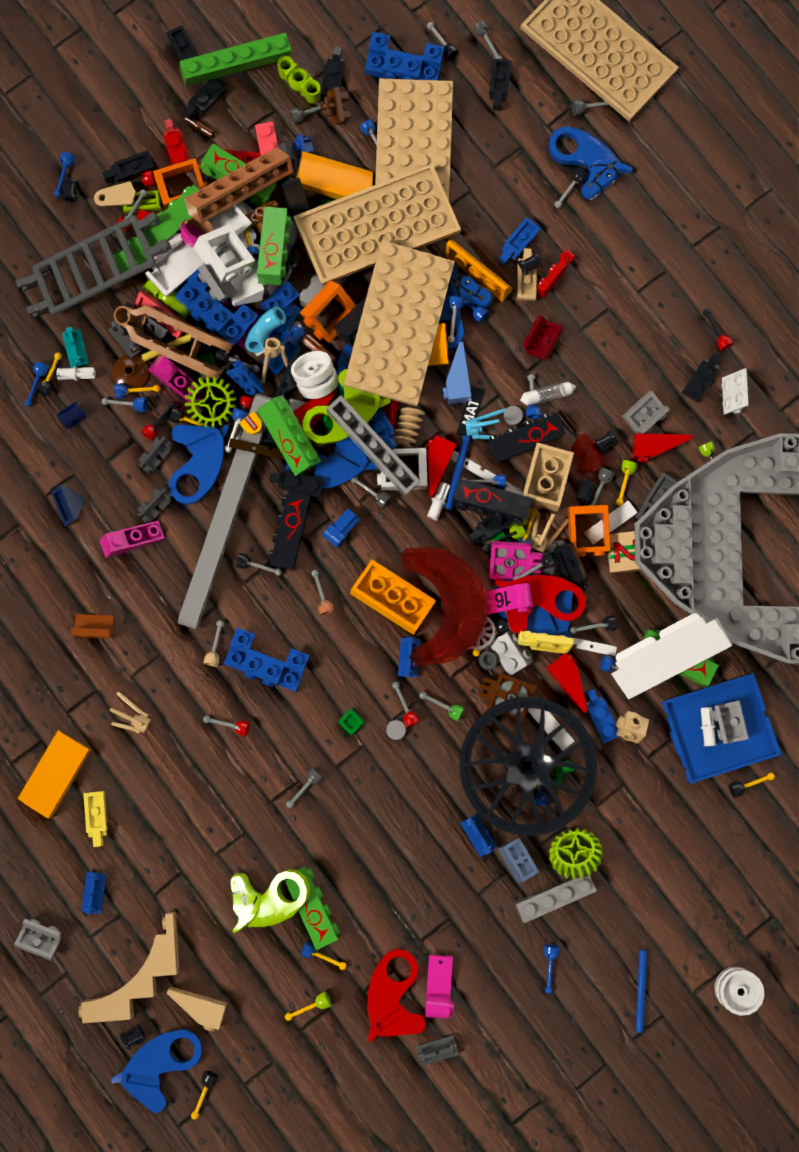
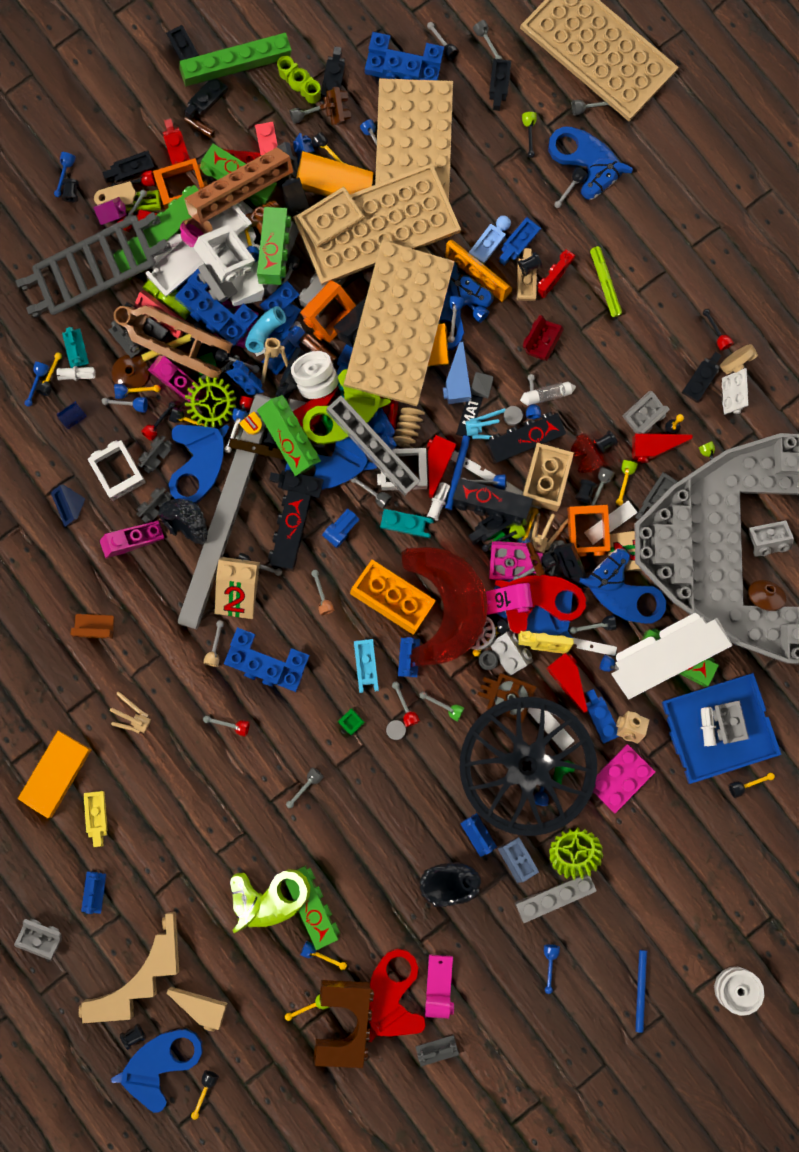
none -> white window [88,440,146,501]
none -> magenta brick [93,197,127,225]
none -> black hair [158,498,208,545]
none -> tan slope [215,557,260,619]
none -> tan tile [297,187,365,248]
none -> black hinge [311,132,347,164]
none -> reddish brown arch [314,980,374,1068]
none -> medium azure hinge [354,639,379,693]
none -> teal hinge [380,509,434,538]
none -> black hair [419,862,481,907]
none -> light blue plate [469,216,511,264]
none -> dark grey slope [471,372,494,399]
none -> hinge [522,112,537,158]
none -> reddish brown pin [526,542,545,576]
none -> blue animal [579,549,666,624]
none -> lime axle [590,246,622,317]
none -> dark pink plate [593,744,655,814]
none -> black hinge [665,414,684,434]
none -> tan tile [720,344,758,374]
none -> light grey bracket [748,520,794,557]
none -> reddish brown dish [748,580,786,611]

